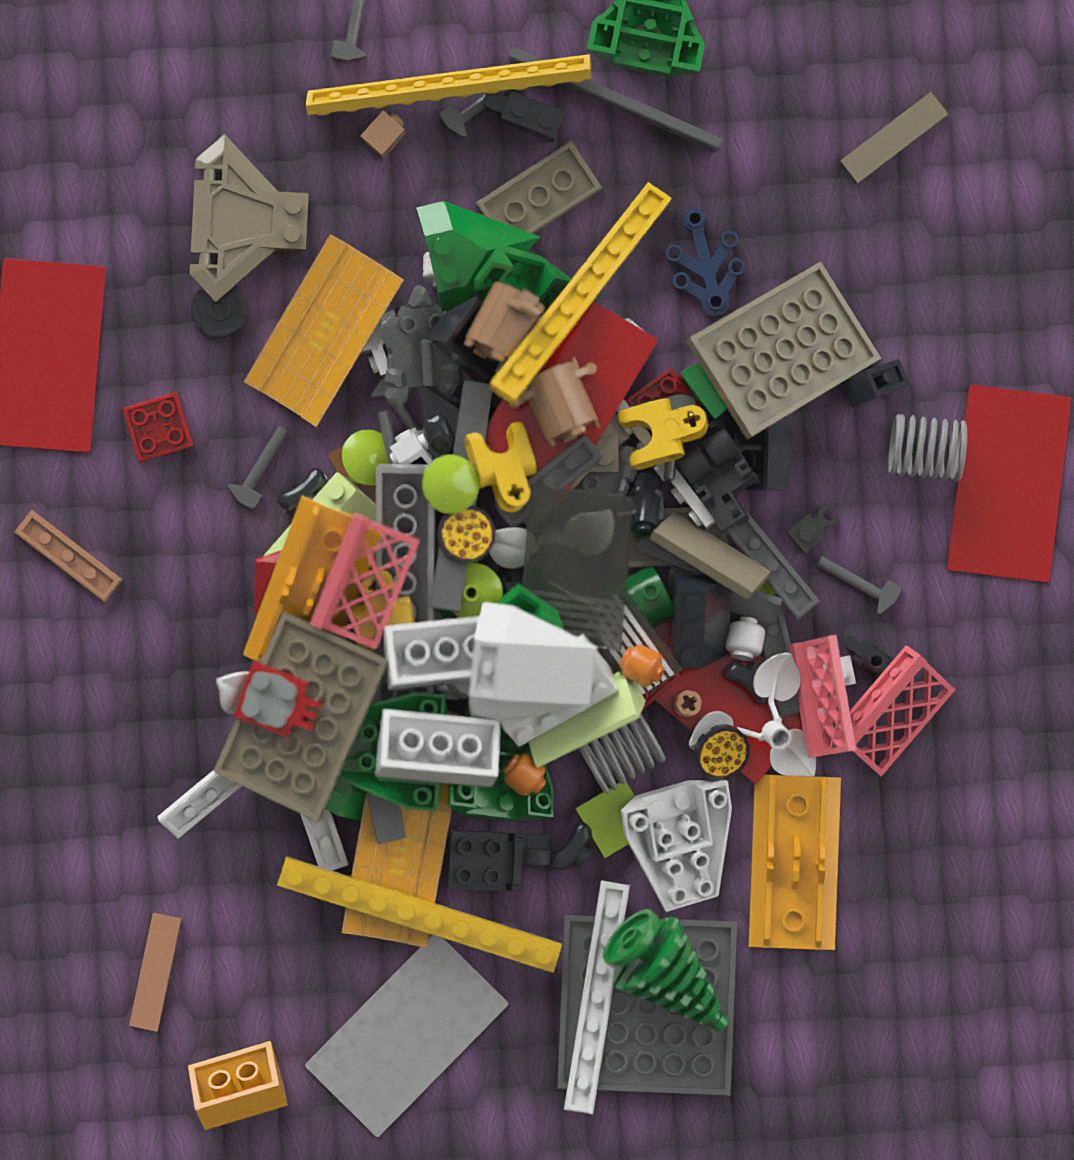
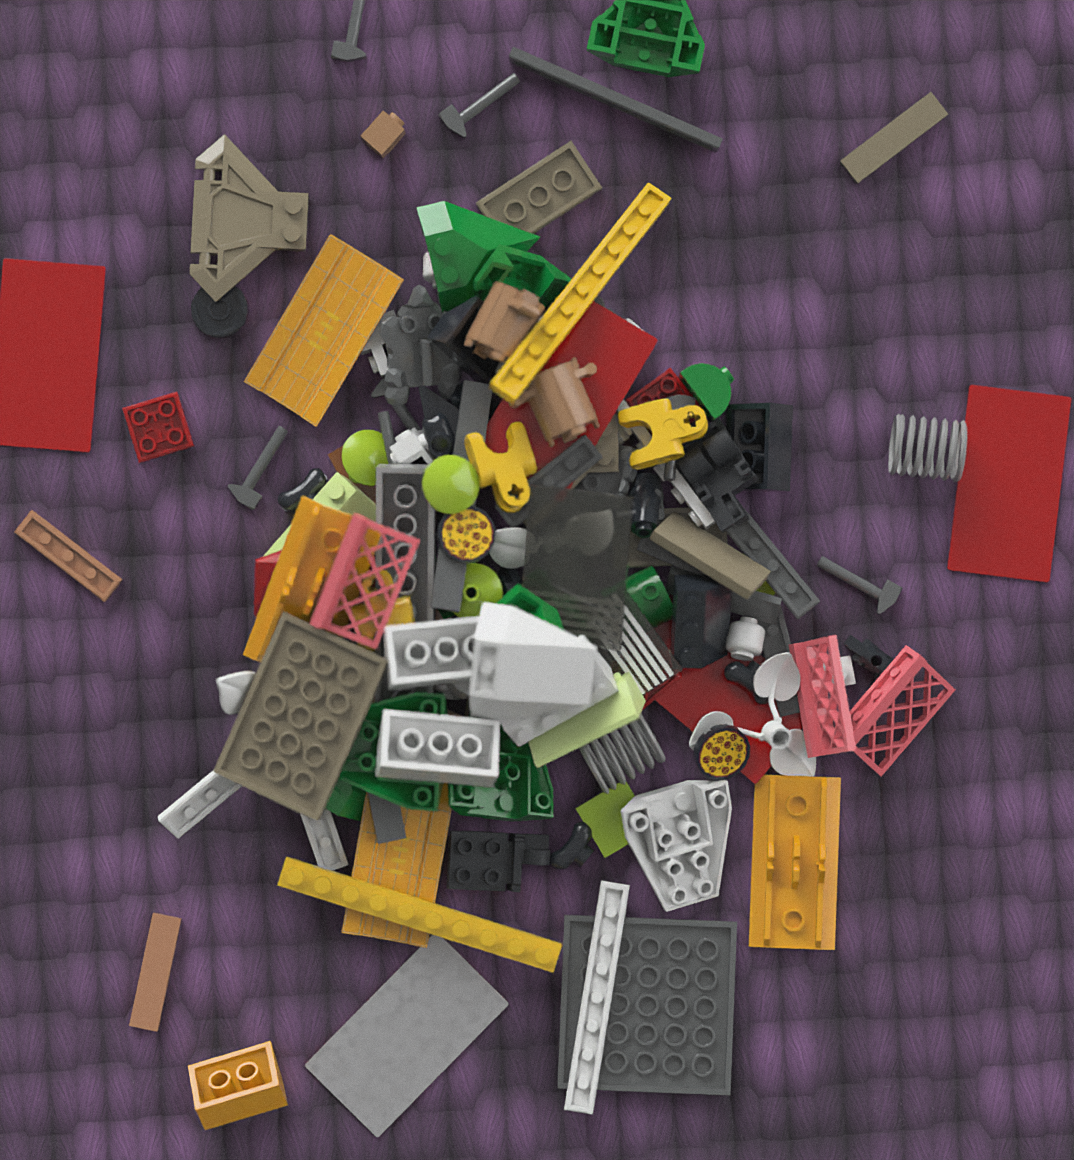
piece [234,661,322,737] -> none
yellow plate [306,54,592,116] -> none
black brick [483,91,565,142] -> none
orange head [502,753,546,796] -> none
green plant [602,909,729,1031] -> none
orange head [619,644,665,687] -> none
dark blue plant [665,208,745,317] -> none
nougat bush [673,690,702,717] -> none
dark tan plate [686,262,881,439] -> none
pearl dark grey plate [786,504,839,554] -> none
black slope [842,359,910,408] -> none

